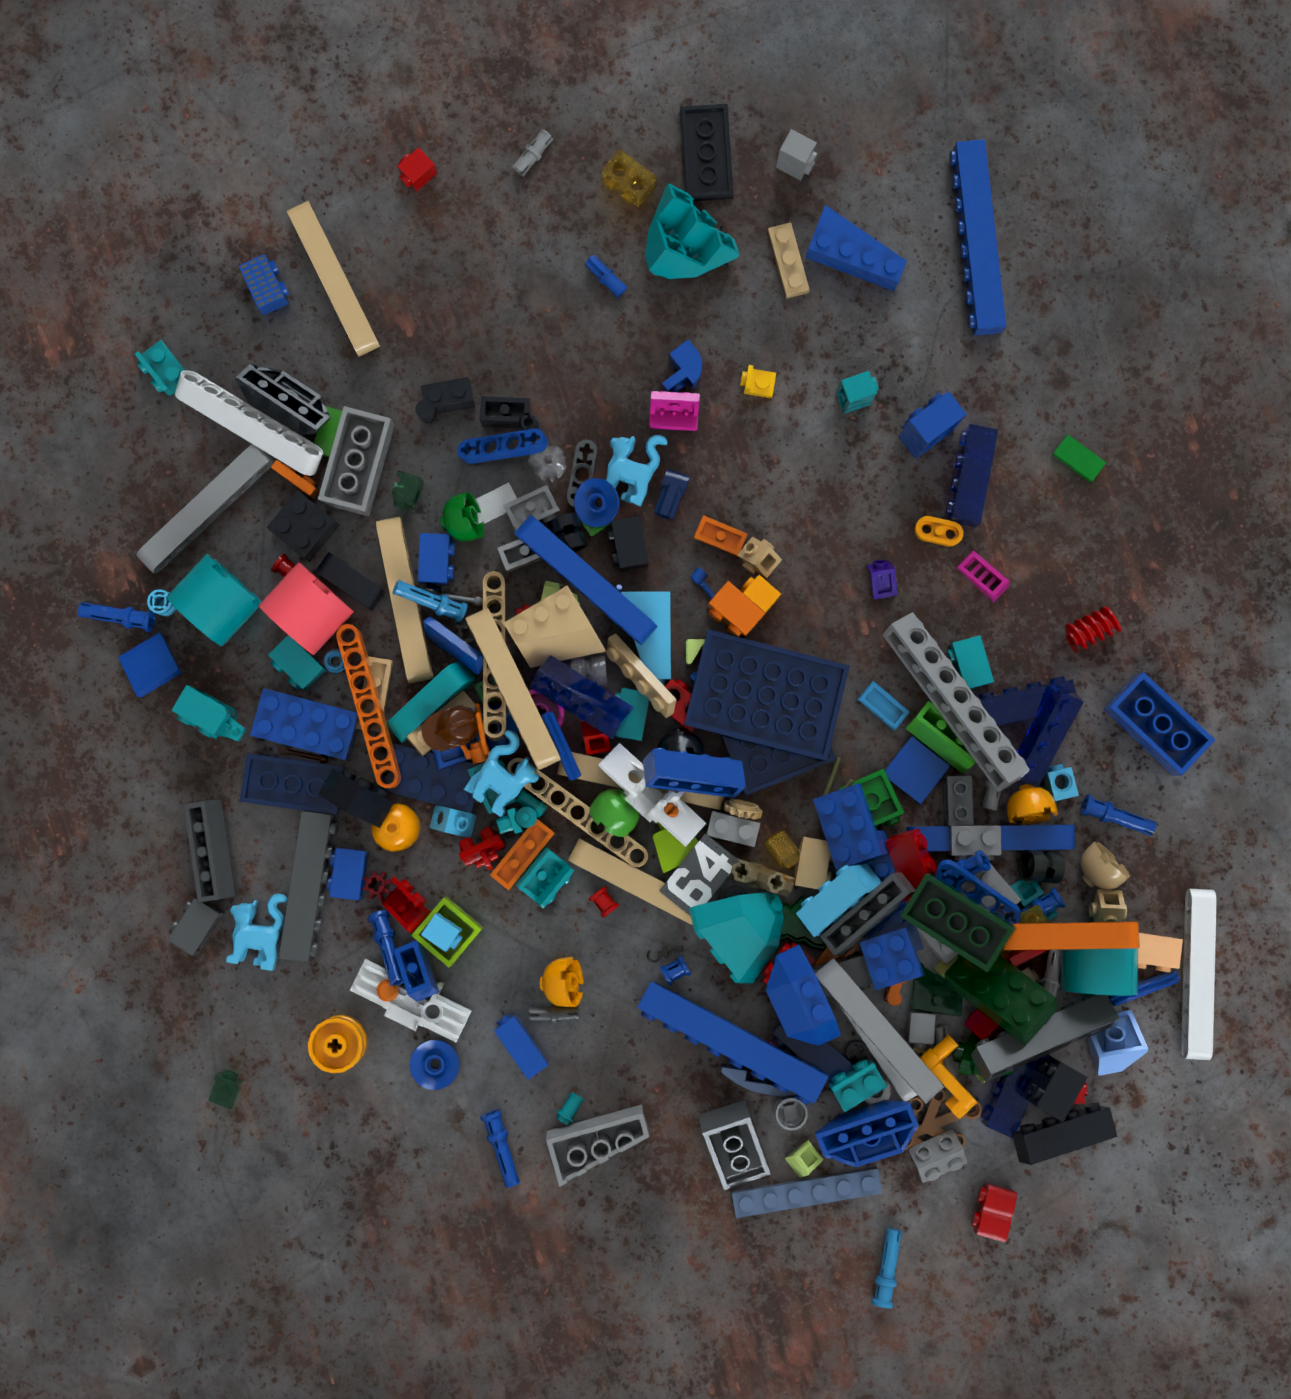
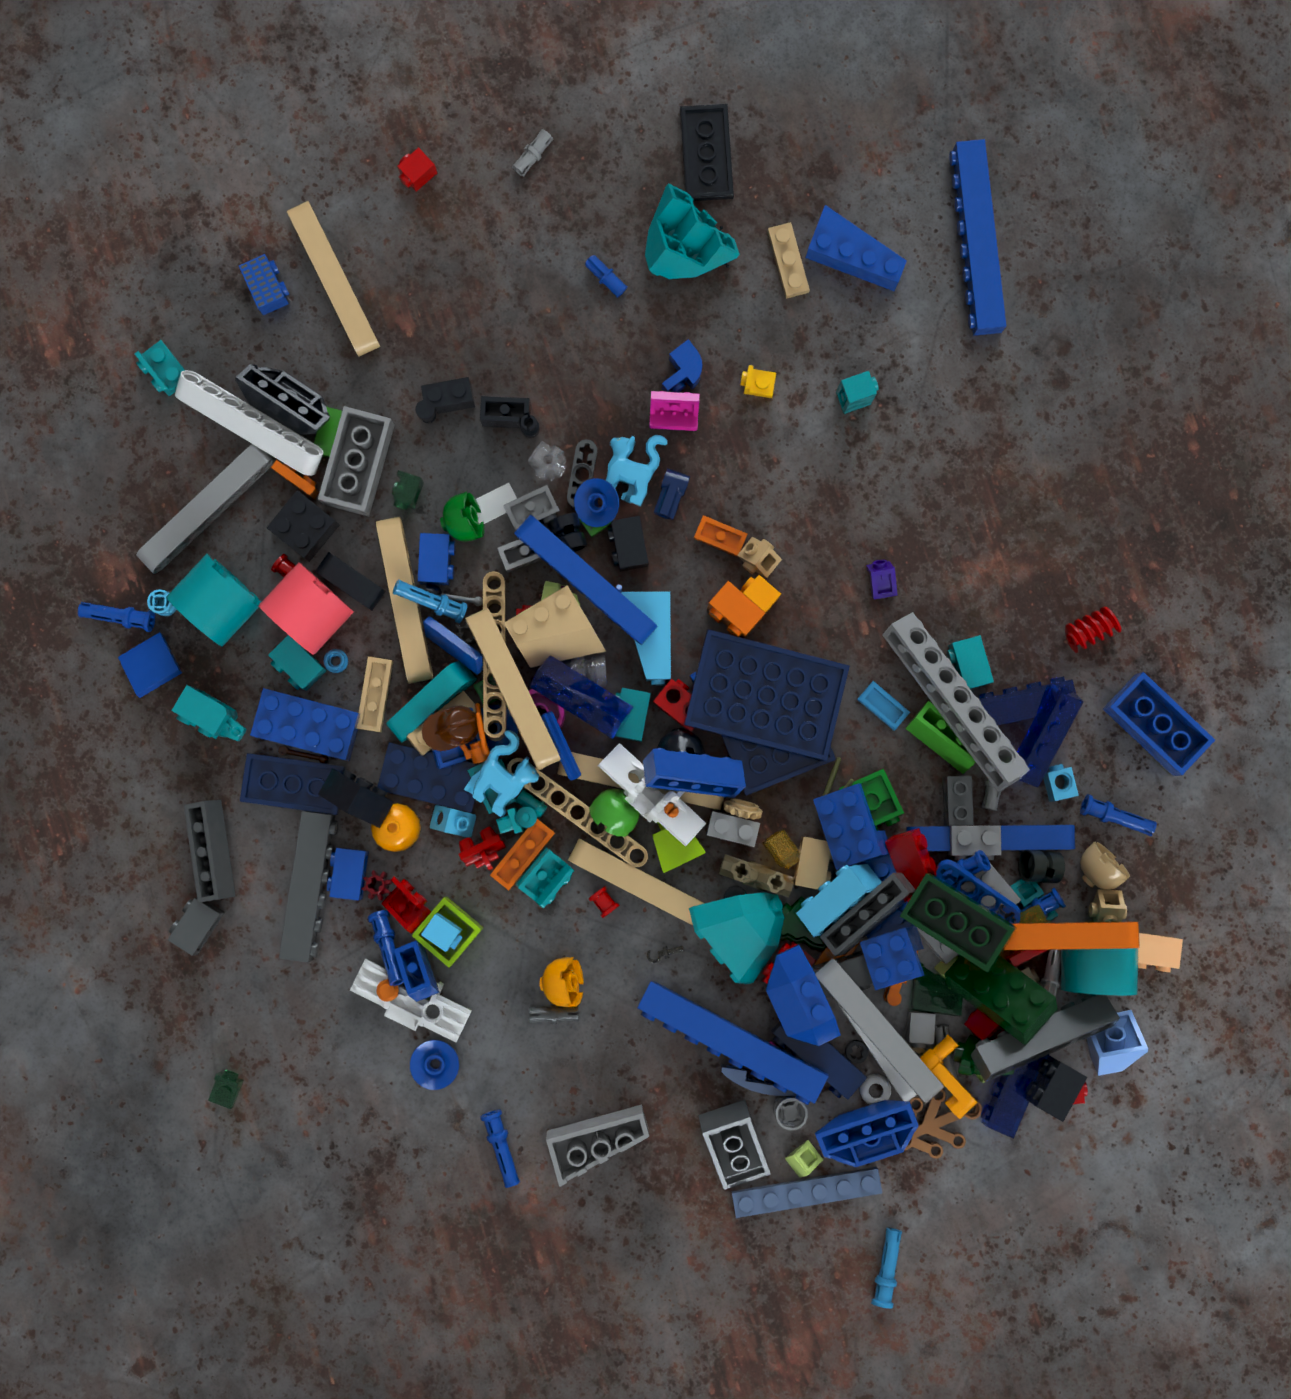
medium azure animal [226,893,288,971] -> none
light orange wheel [308,1014,368,1074] -> none
orange beam [336,624,401,789] -> none
blue beam [457,428,548,464] -> none
blue brick [494,1014,549,1080] -> none
teal pin [556,1091,584,1125] -> none
red brick [580,714,611,755] -> none
clear yellow brick [602,148,657,207] -> none
tan plate [606,634,676,718] -> none
sticker [660,834,739,916] -> none
blue bush [660,955,691,986] -> none
yellowish green slope [686,639,705,666] -> none
blue hand [691,568,715,600] -> none
light grey brick [776,129,818,181] -> none
teal bracket [828,1059,887,1112] -> none
blue tile [884,736,950,805] -> none
blue brick [898,391,967,459] -> none
light grey bracket [909,1130,967,1183] -> none
light orange plate [914,516,963,547] -> none
clear blue brick [946,424,998,527] -> none
dark pink slope [957,550,1010,603] -> none
red brick [971,1182,1018,1242] -> none
light orange cylinder [1007,784,1058,825] -> none
black brick [1012,1103,1118,1165] -> none
green tile [1052,434,1107,483] -> none
blue axle [1108,970,1180,1006] -> none
white beam [1181,889,1216,1060] -> none

